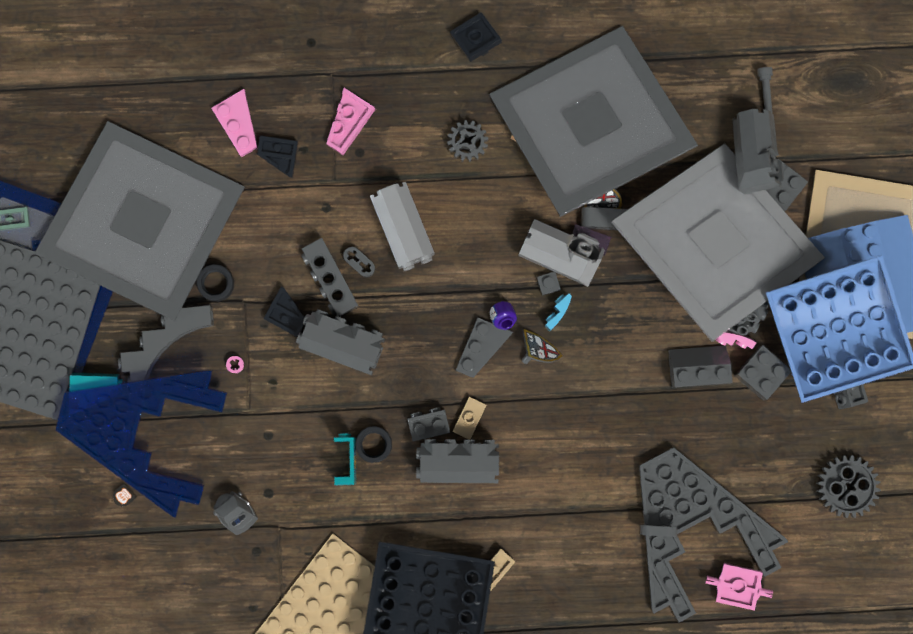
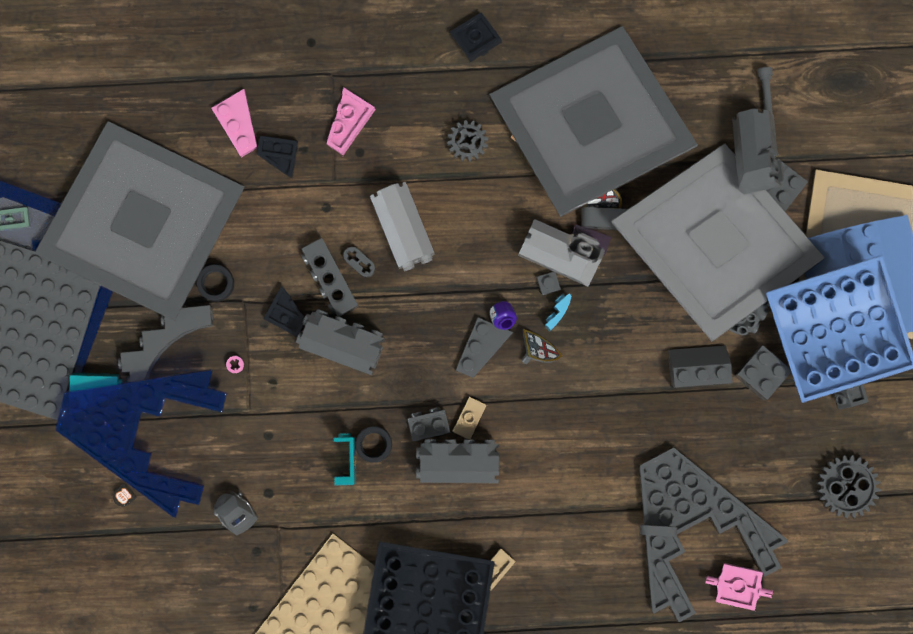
bright pink slope [715,330,756,349] -> none

